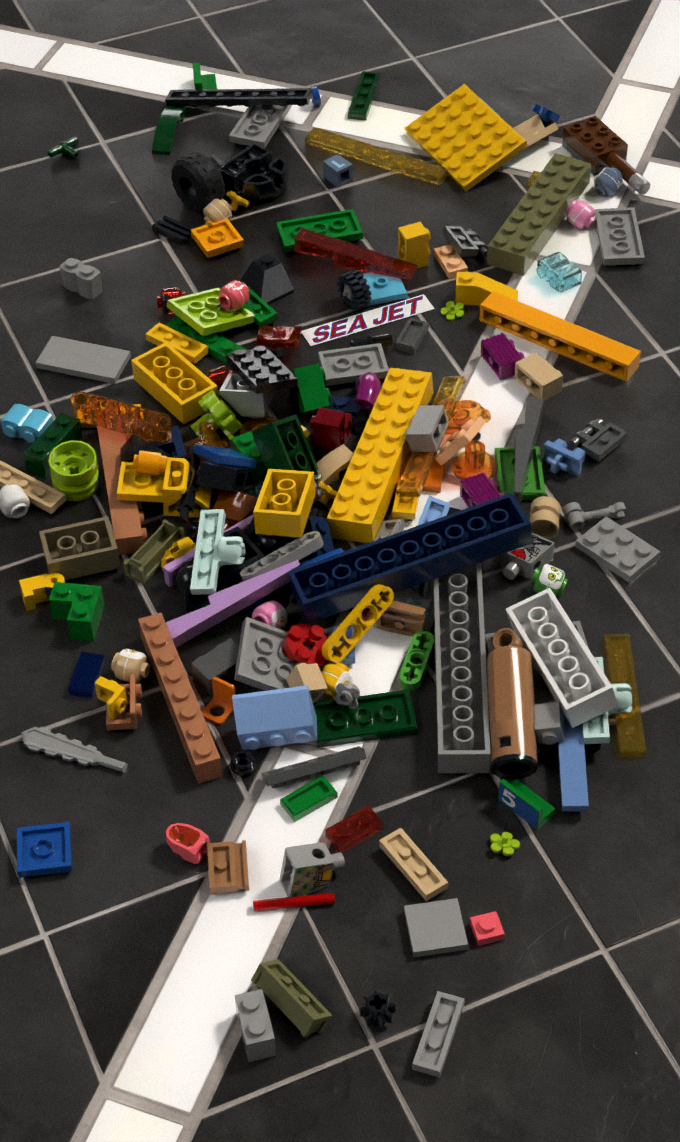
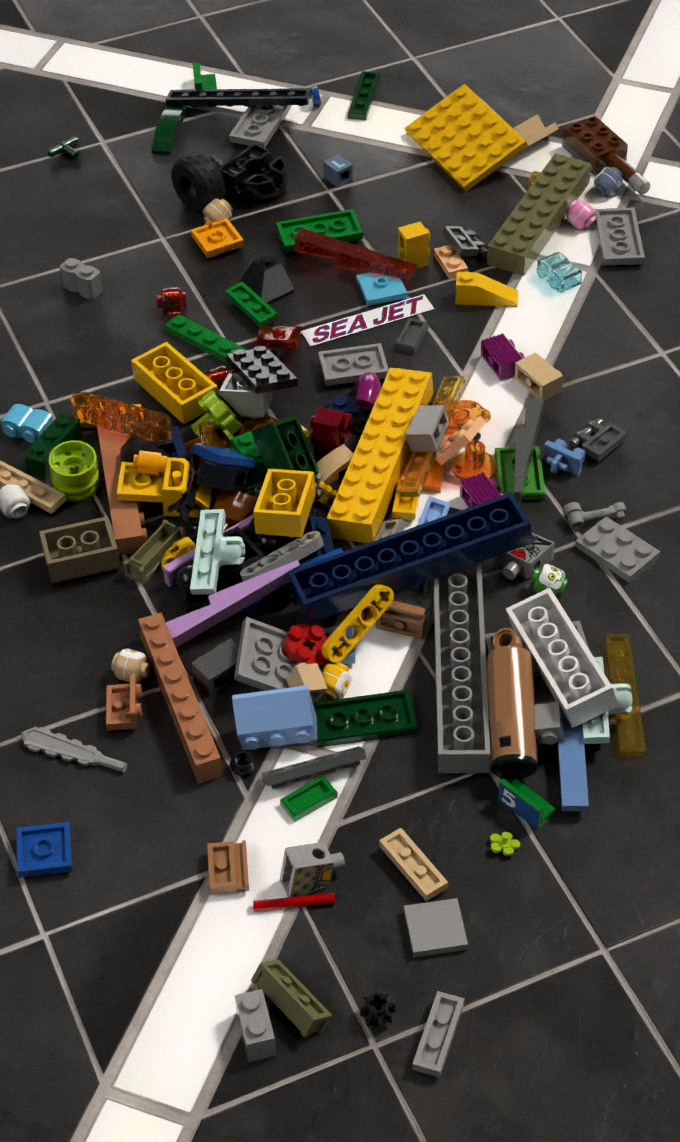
yellow leg [19,573,65,611] -> none
light grey tile [35,336,131,384] -> none
green brick [49,582,105,641] -> none
clear blue tile [68,652,106,698] -> none
yellow bracket [95,676,128,720] -> none
yellow plate [145,323,208,364] -> none
black tile [152,215,194,245] -> none
coral rock [166,823,210,864] -> none
lime plate [167,288,255,336] -> none
orange bracket [202,676,235,726] -> none
coral head [218,280,249,311] -> none
yellow plant [226,191,249,212] -> none
bright pink head [252,600,287,629] -> none
green brick [289,363,331,413] -> none
clear yellow plate [305,127,448,185] -> none
clear red plate [325,805,383,853] -> none
light grey plate [335,683,360,709] -> none
black wheel [337,269,371,310] -> none
black axle [350,333,393,347] -> none
bright green beam [399,631,434,692] -> none
lime plant [441,301,464,321] -> none
coral plate [470,911,505,946] -> none
light orange brick [480,291,641,382] -> none
tan wheel [529,496,560,540] -> none
blue plate [531,103,560,123] -> none

